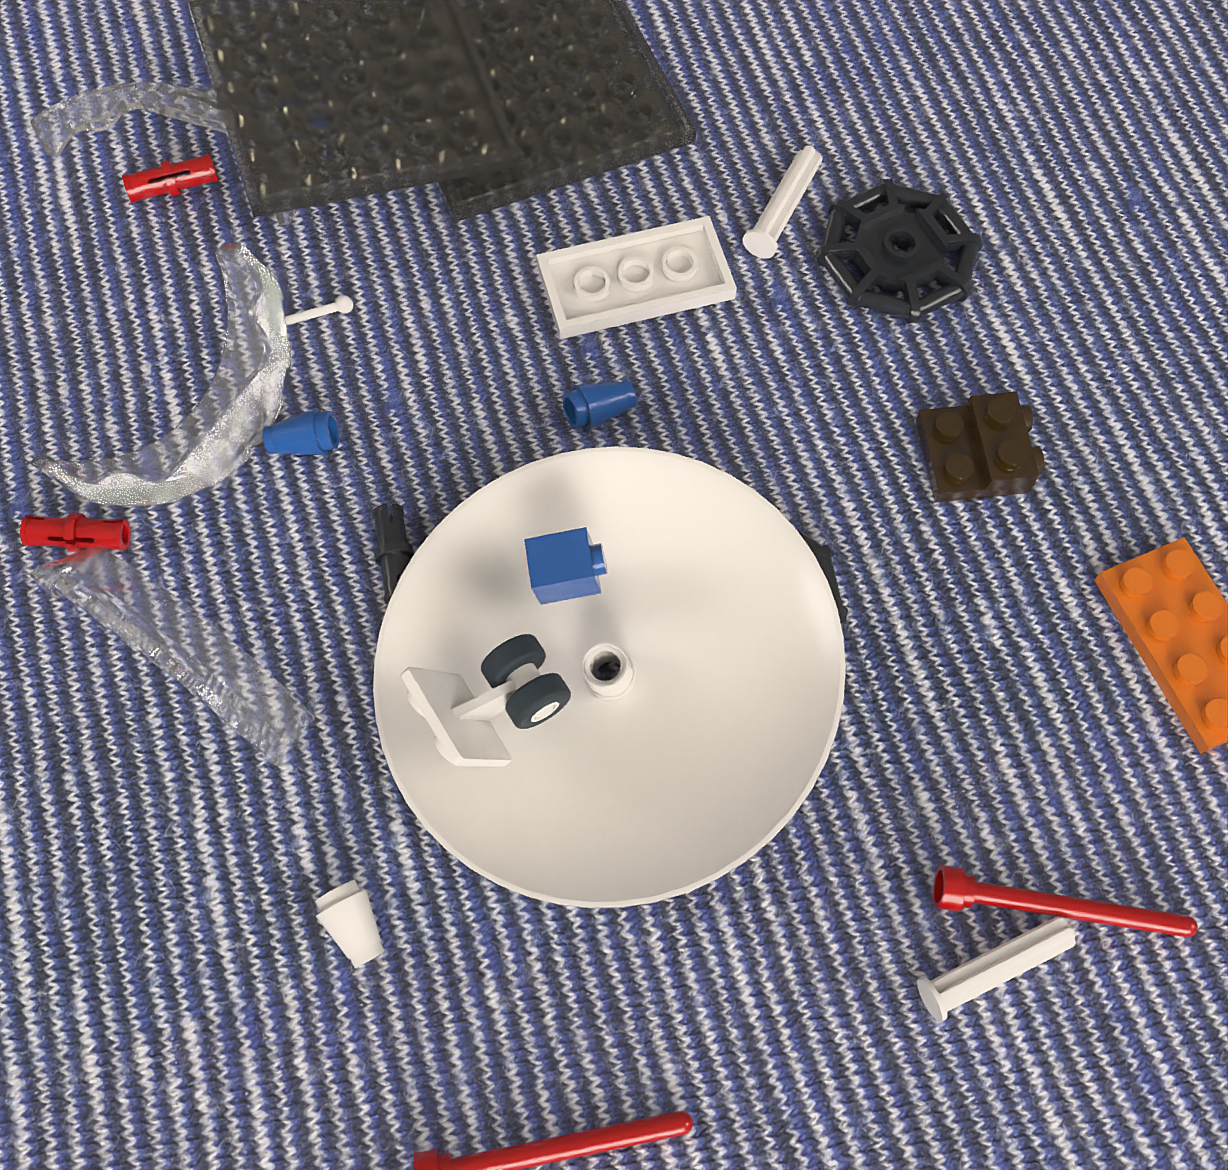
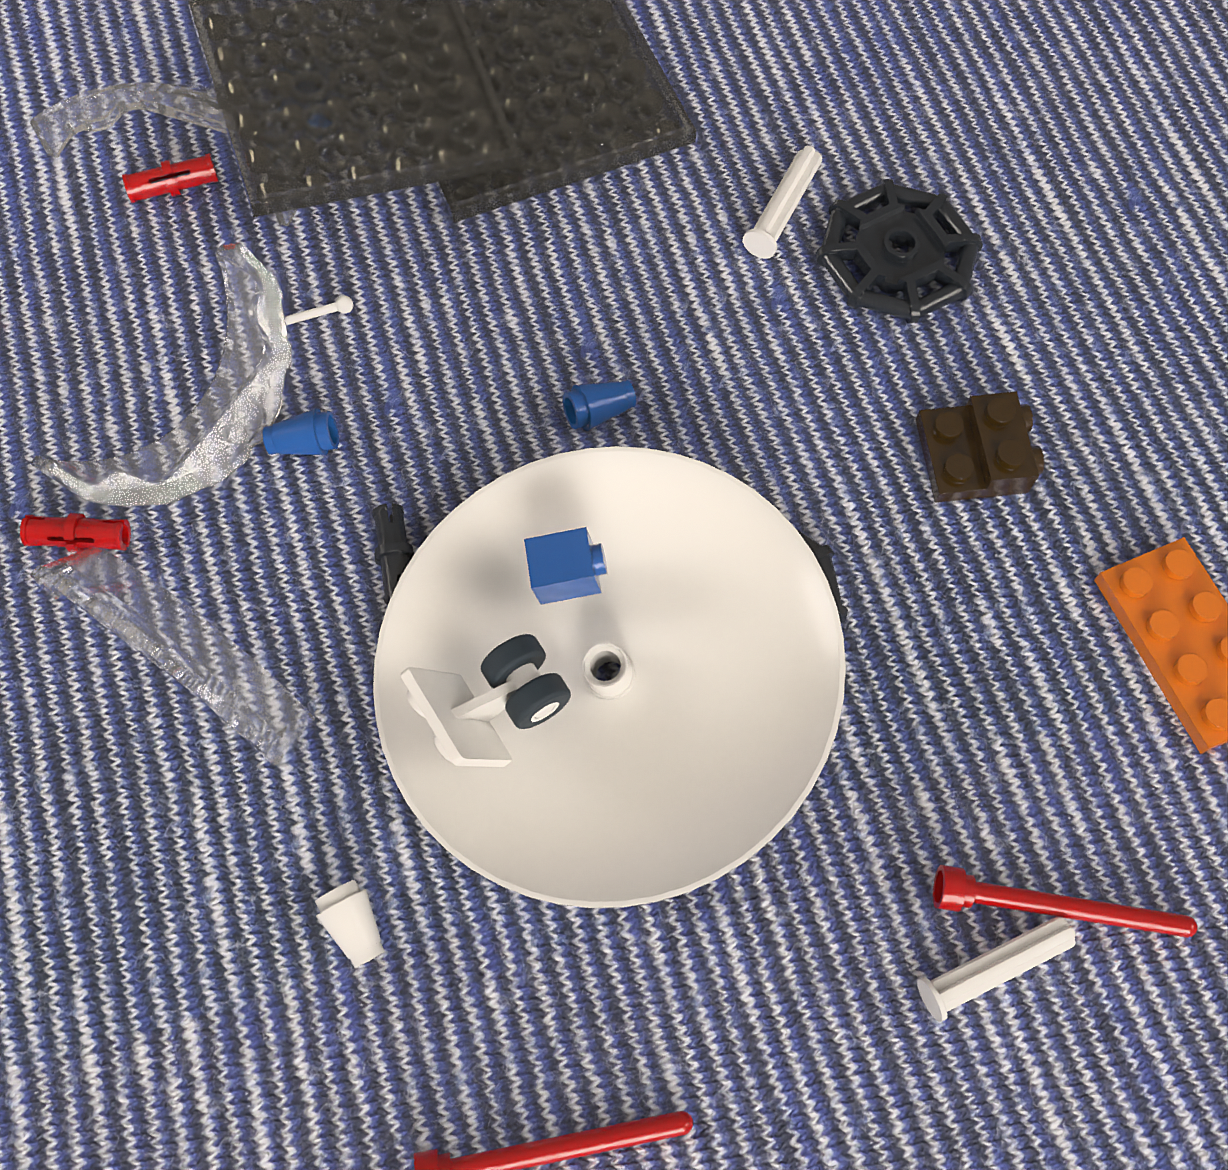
white plate [536,216,737,339] -> none

